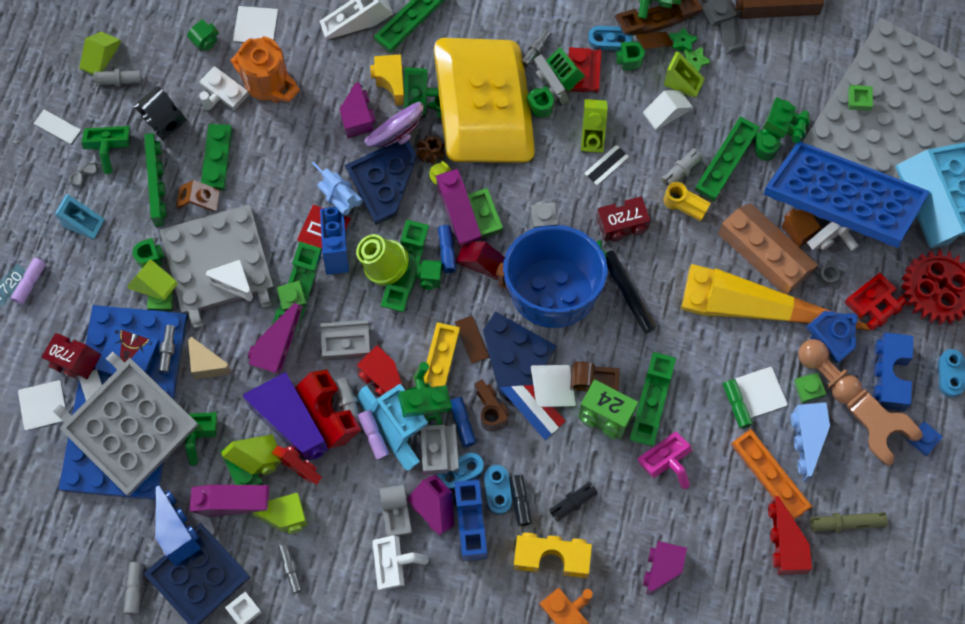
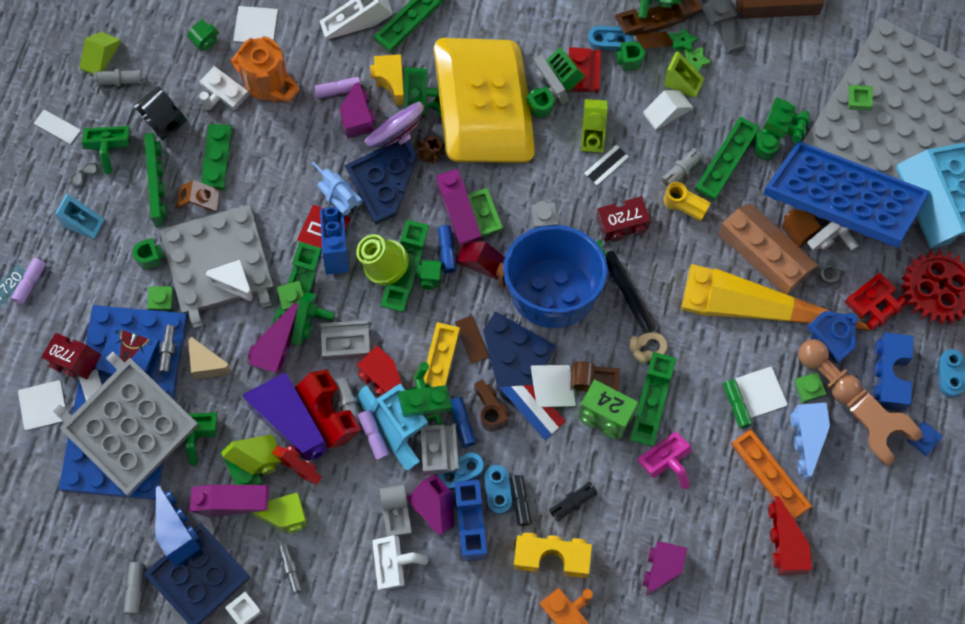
lime slope [127,259,178,300] -> none
neon yellow plate [429,161,452,185] -> none
flat silver bar [521,29,552,67] -> none
olive pin [810,512,888,533] -> none
none -> green plate [290,292,335,345]
none -> lavender piece [315,77,360,99]
none -> tan piece [630,332,667,364]

